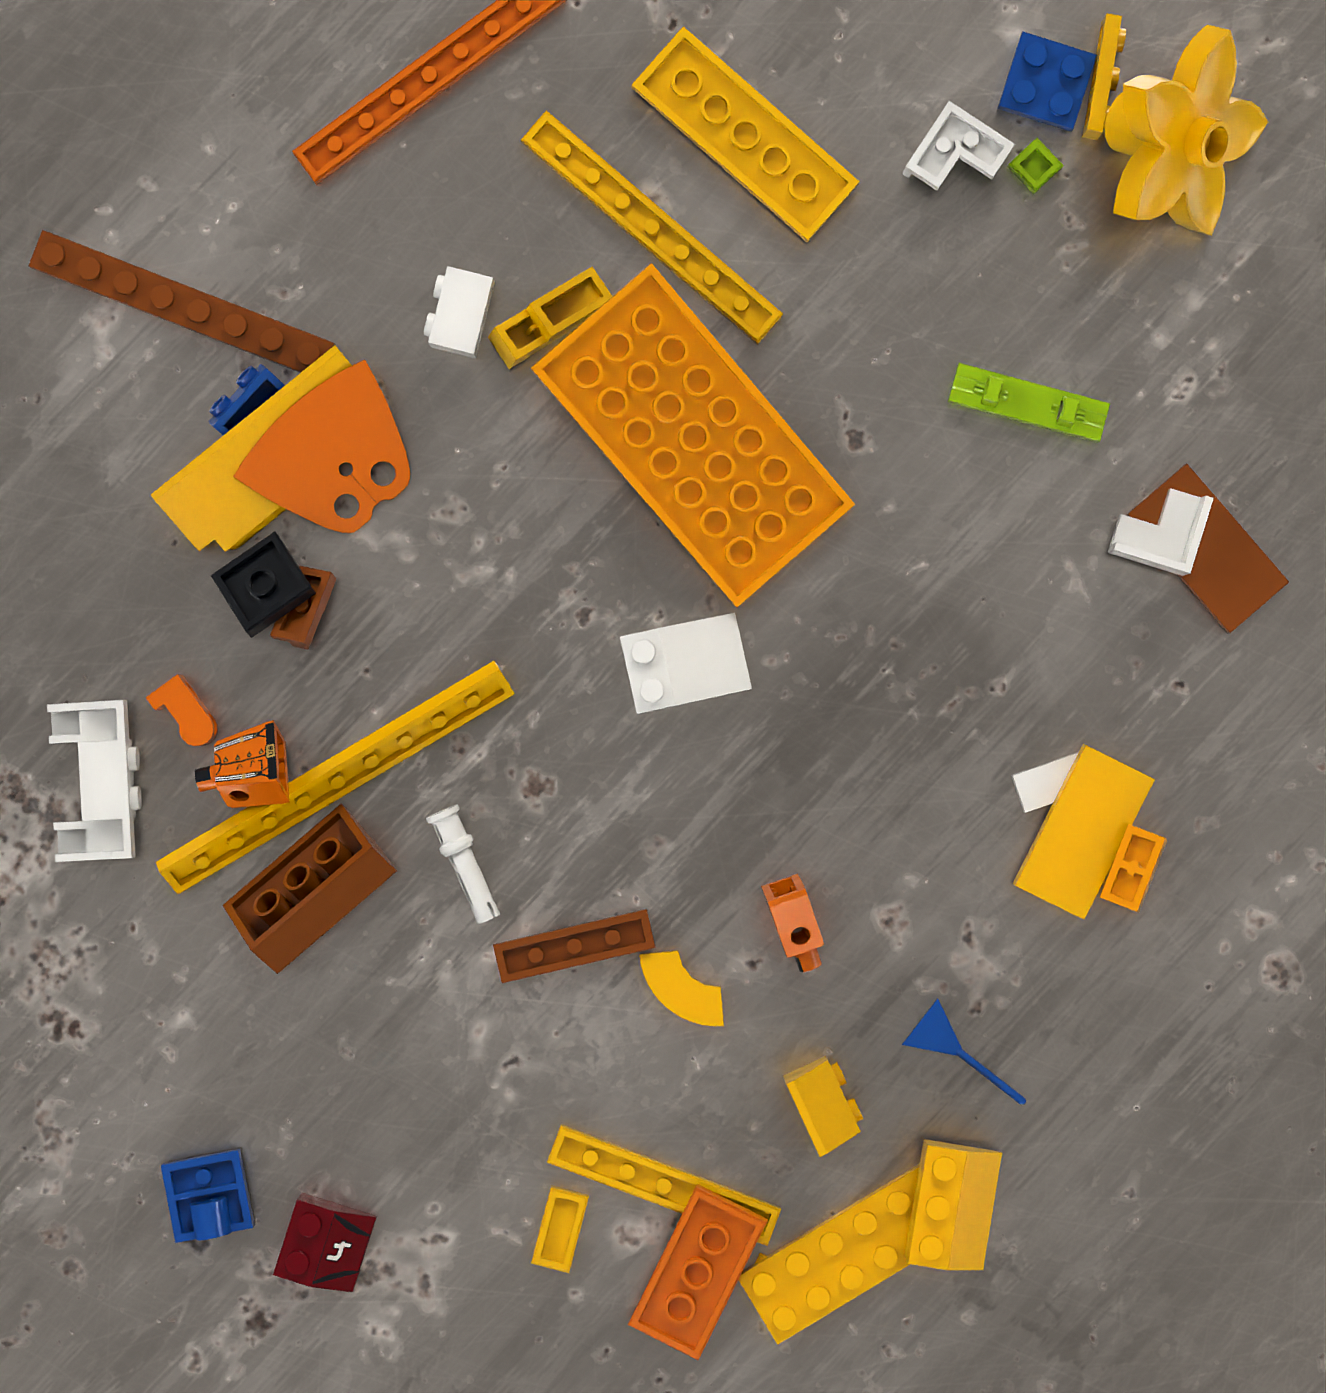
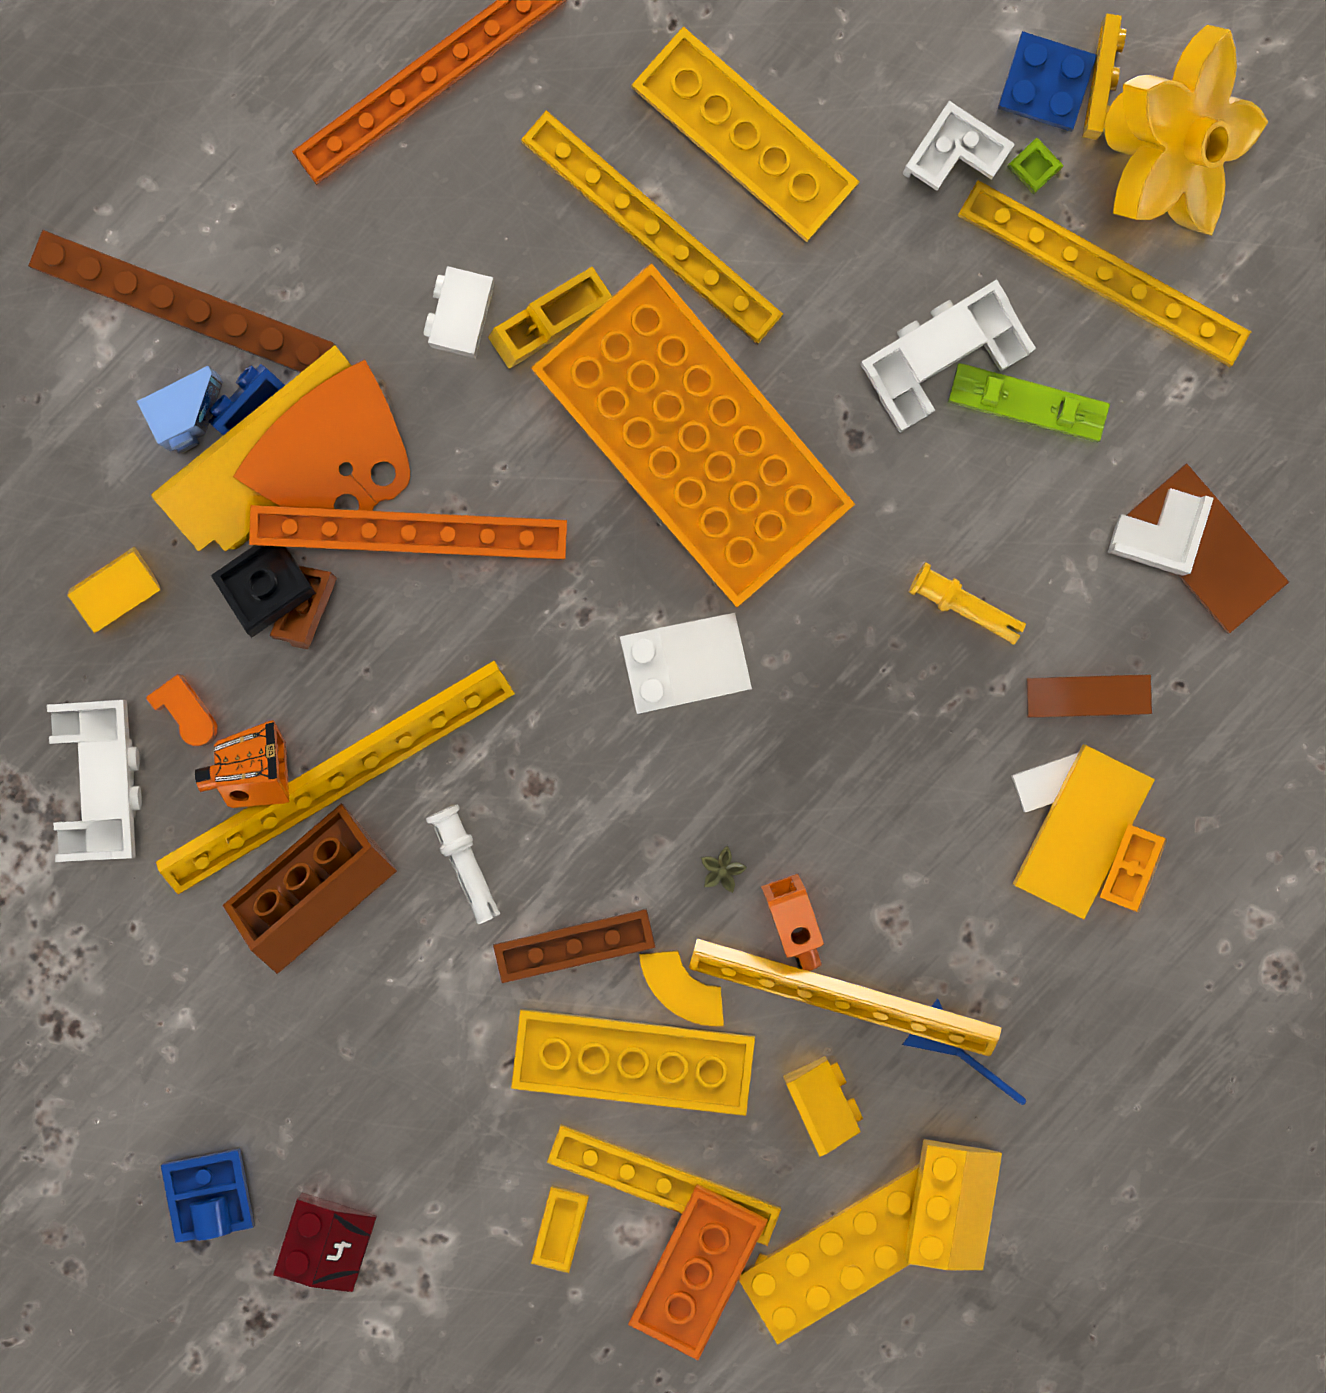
none -> yellow brick [67,546,160,634]
none -> light blue slope [137,366,223,453]
none -> orange plate [249,505,567,559]
none -> yellow plate [511,1009,755,1116]
none -> yellow tile [689,939,1002,1057]
none -> olive plant [701,846,747,893]
none -> white bracket [860,280,1036,433]
none -> yellow pin [908,562,1026,645]
none -> yellow tile [958,180,1251,367]
none -> dark orange slope [1027,675,1152,718]

